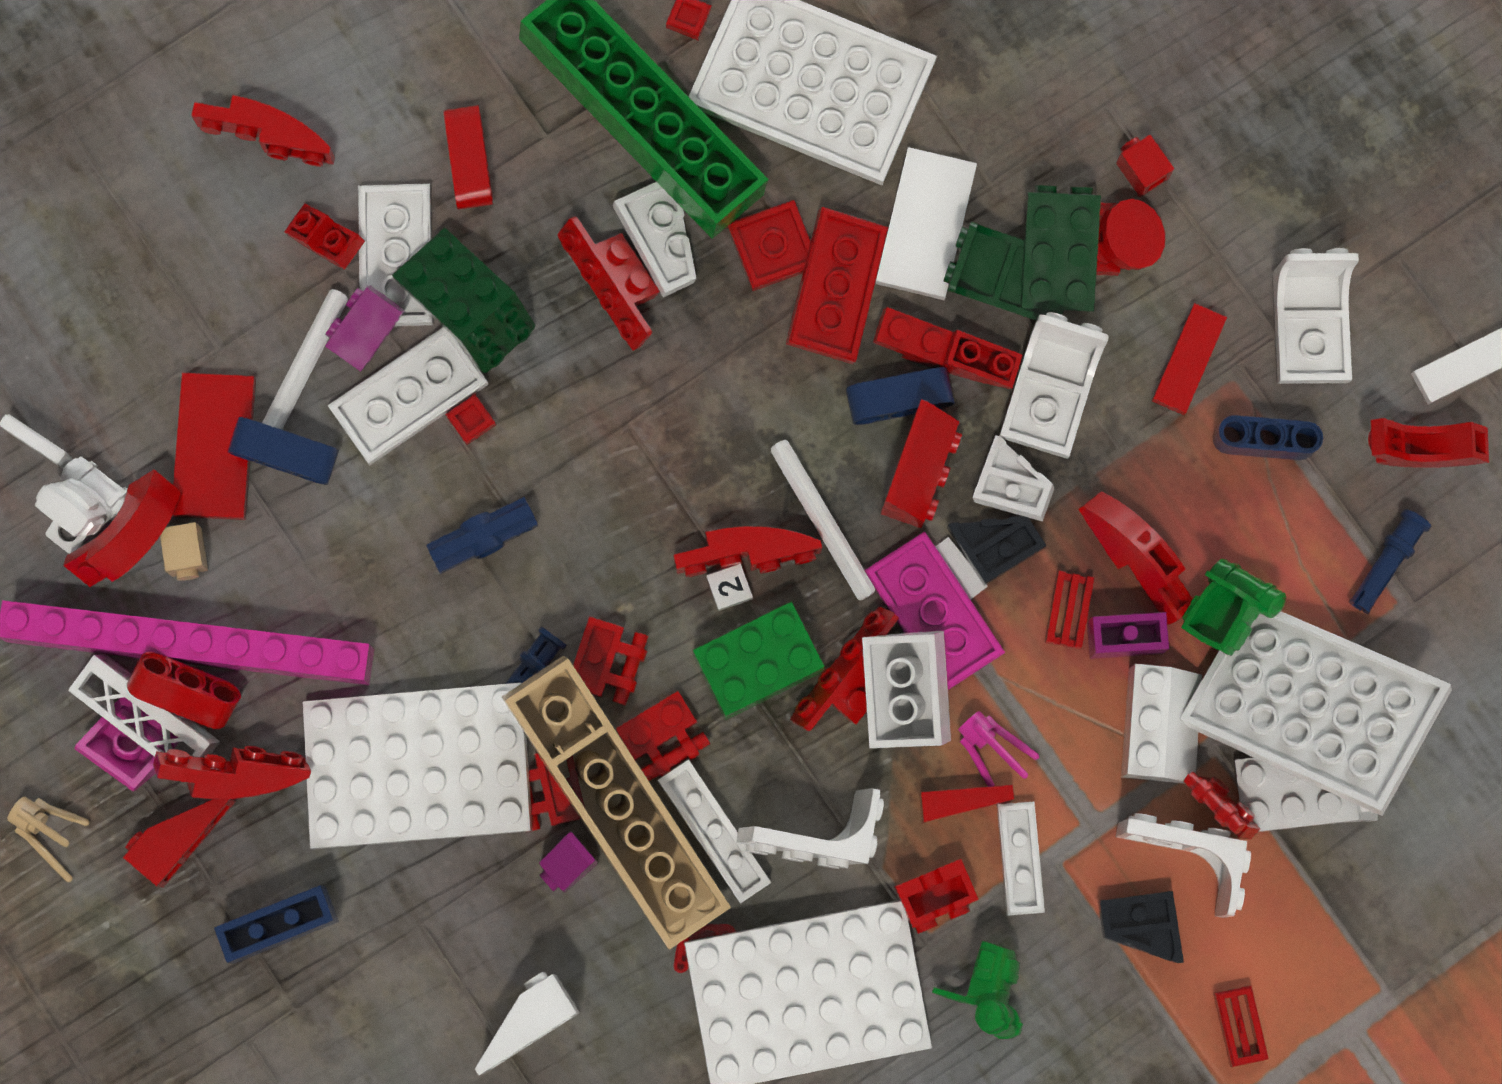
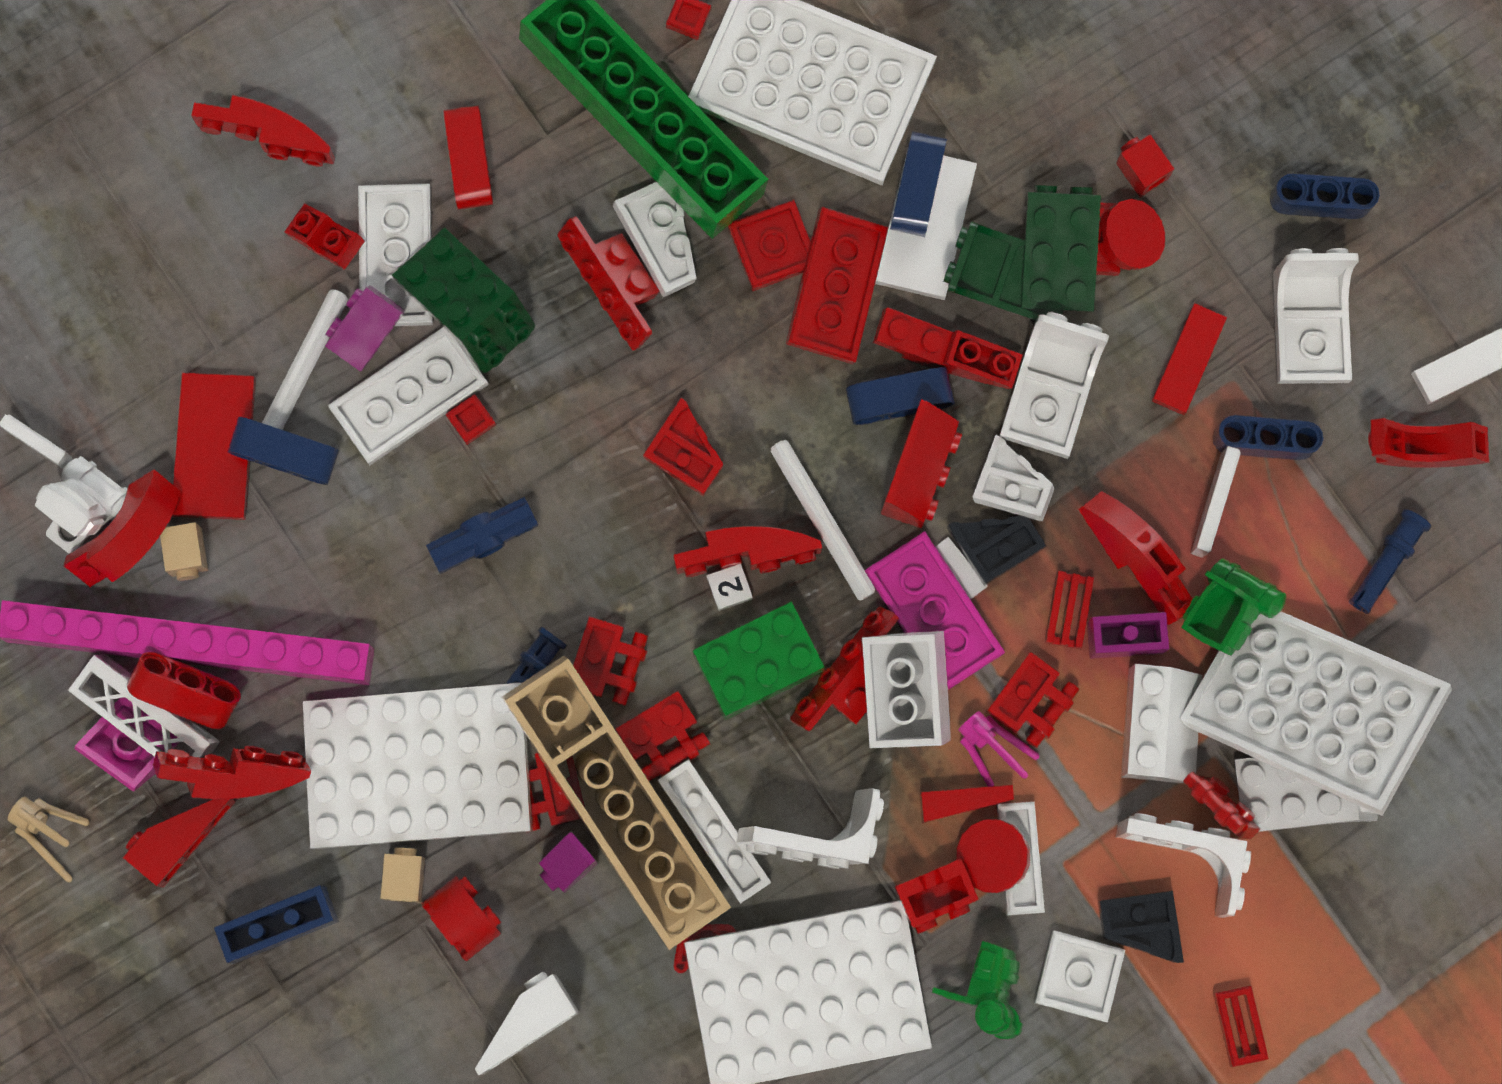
none -> tan brick [380,848,425,903]
none -> red cylinder [421,876,502,962]
none -> red wing [643,398,723,496]
none -> dark blue beam [890,131,947,237]
none -> red tile [956,819,1030,893]
none -> red plate [986,652,1080,748]
none -> white tile [1034,930,1125,1022]
none -> white tile [1190,446,1241,558]
none -> dark blue beam [1269,174,1380,219]

